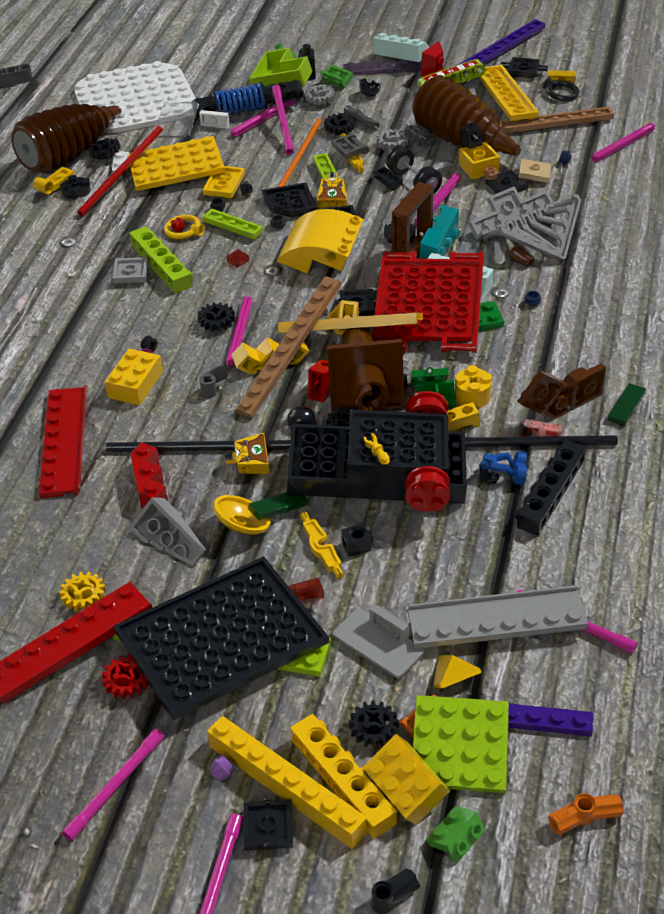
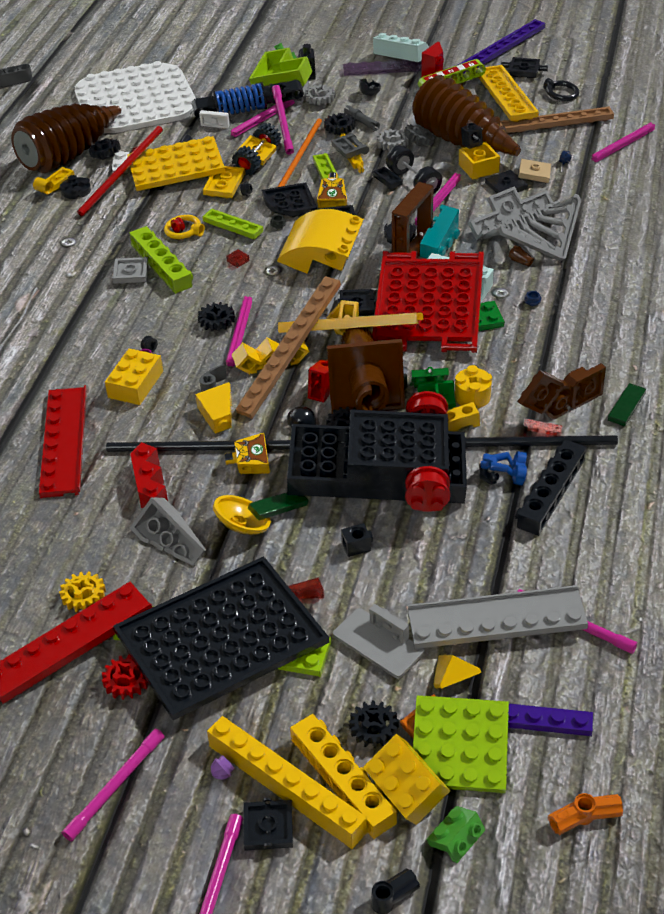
clear piece [156,102,199,138] -> none
black plate [210,198,225,211] -> none
yellow piece [300,512,344,580] -> none
bright green bracket [320,65,354,88] -> none
yellow piece [364,433,390,465] -> none
nougat plate [483,167,498,180] -> none
yellow plate [547,70,576,83] -> none
none -> yellow slope [195,382,232,434]
none -> plate [232,123,281,176]

